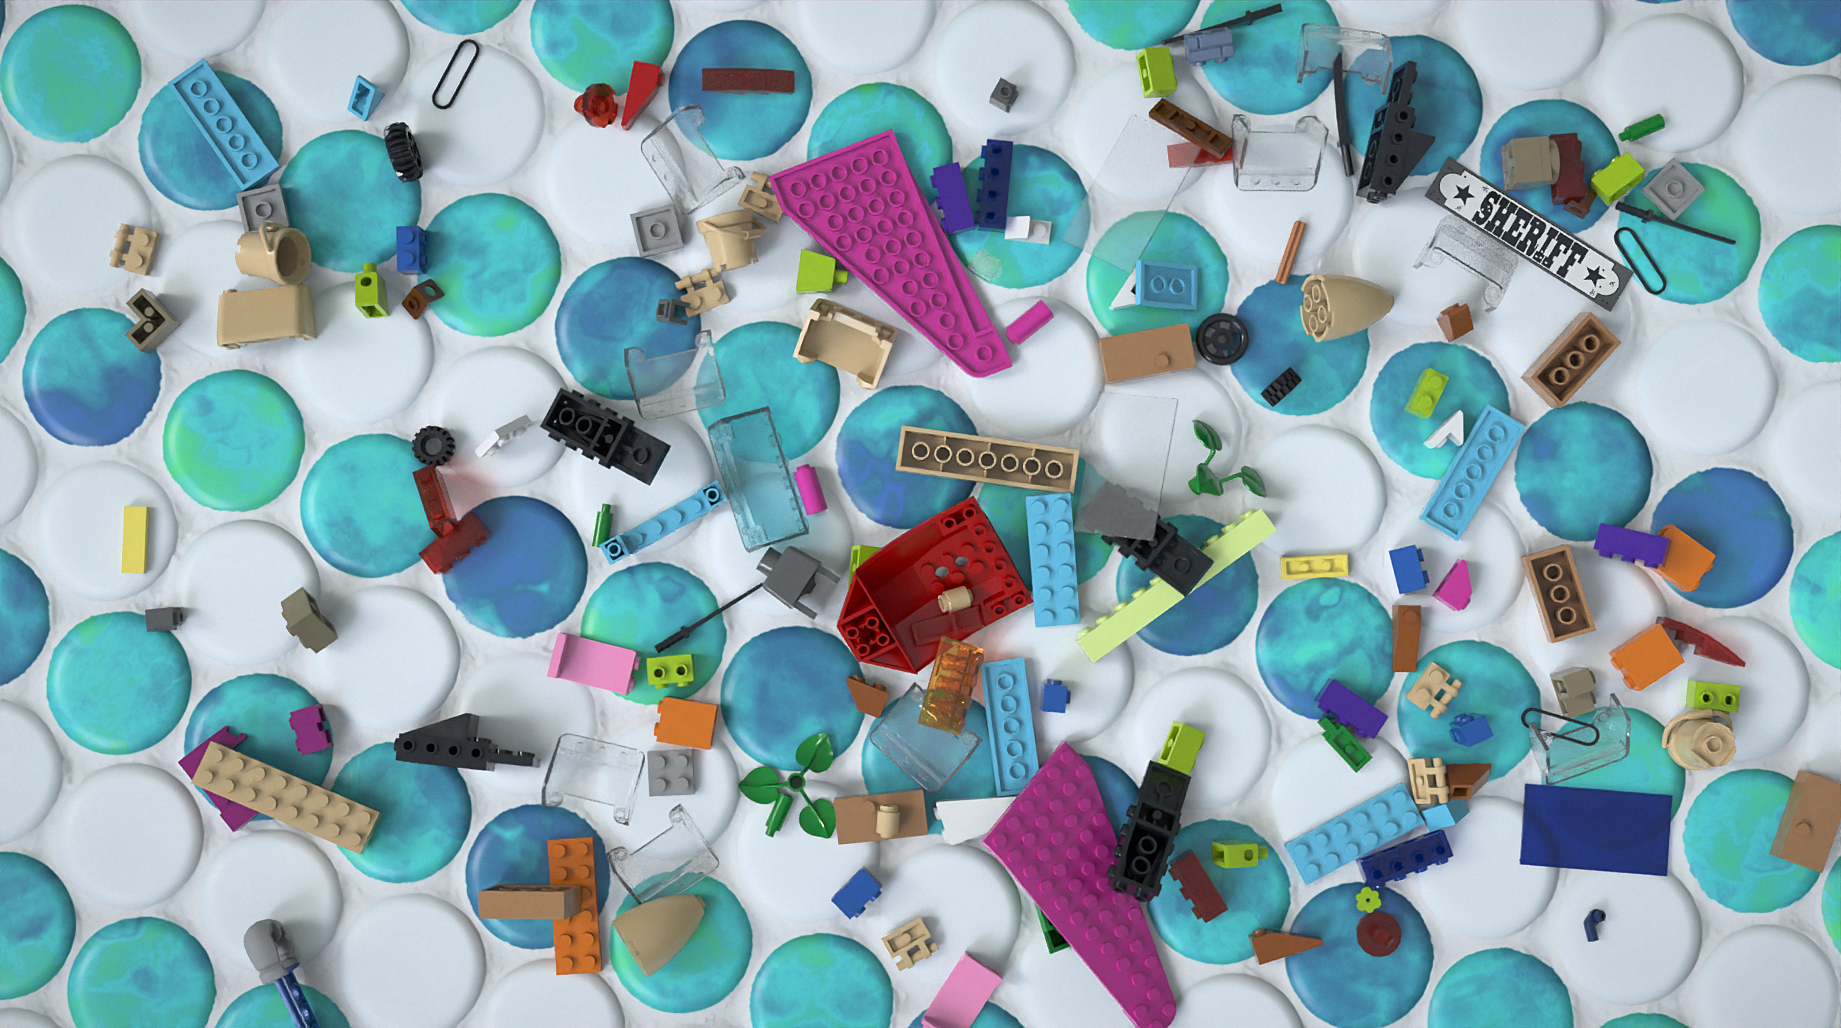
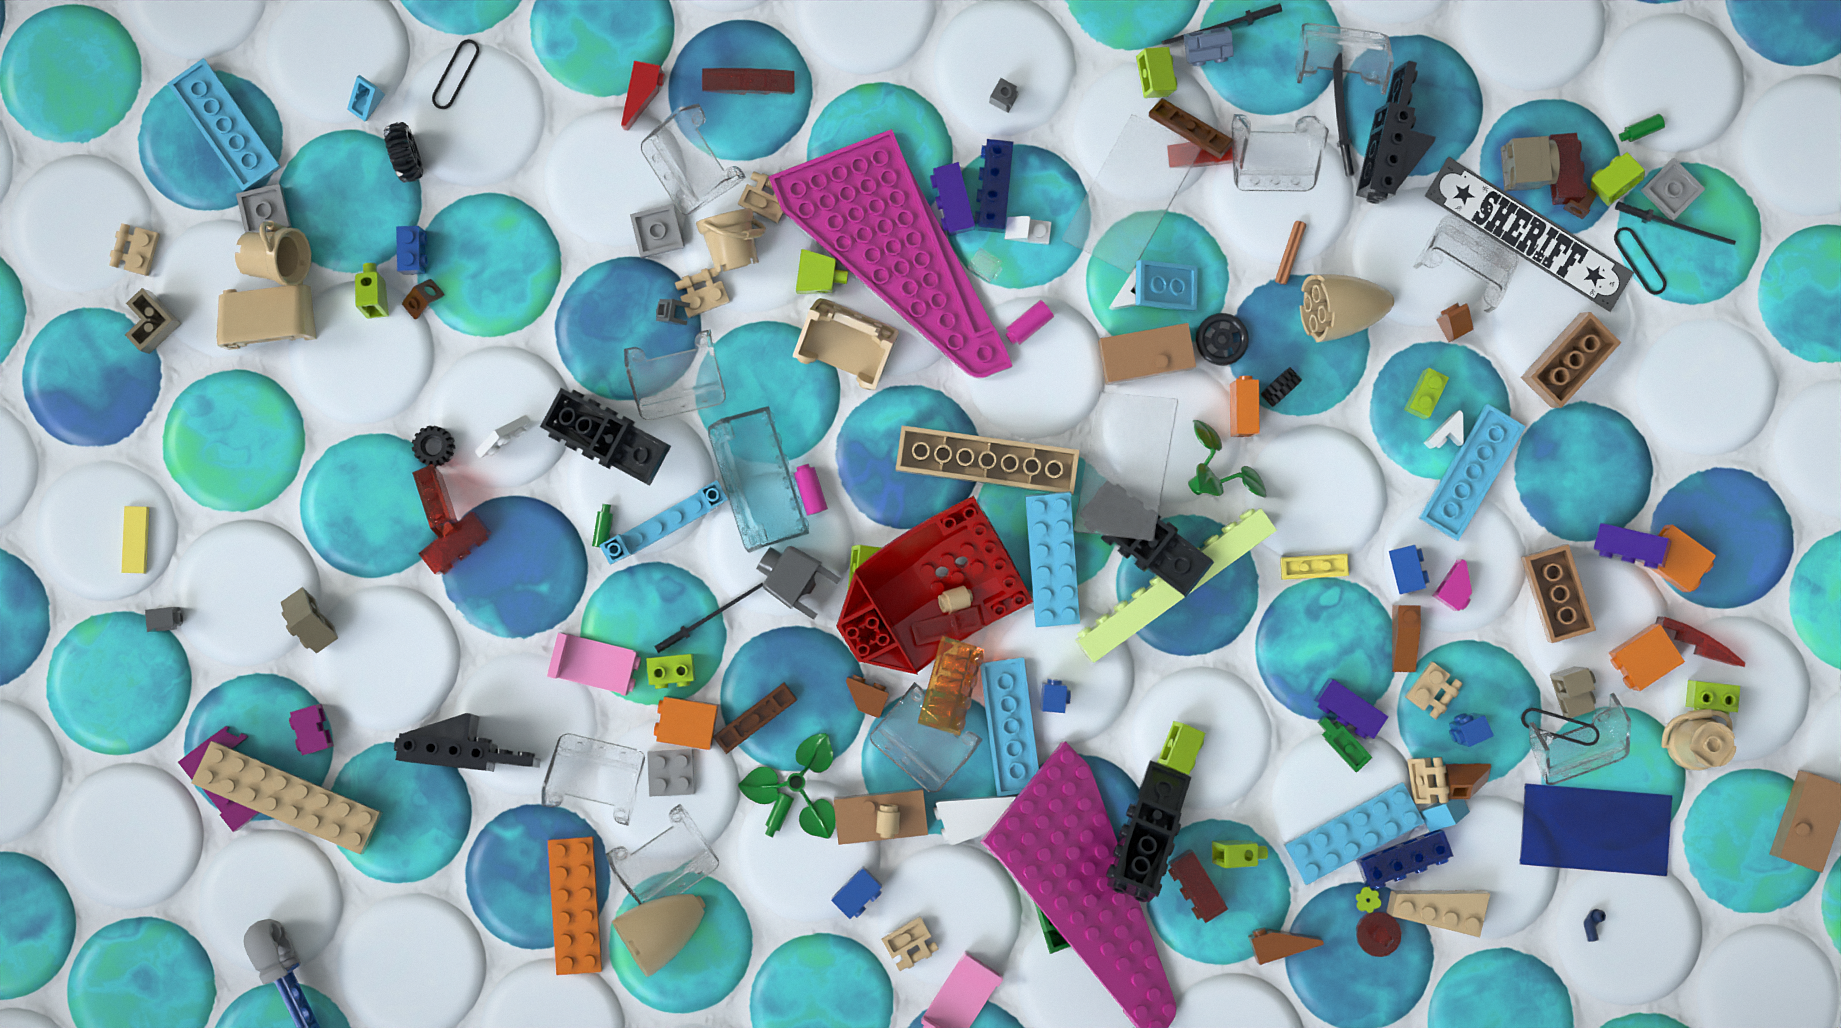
medium nougat brick [478,884,581,919] -> none
clear red tile [574,83,618,128] -> none
none -> reddish brown plate [713,682,798,754]
none -> orange brick [1230,376,1260,437]
none -> tan wedge [1386,890,1490,938]

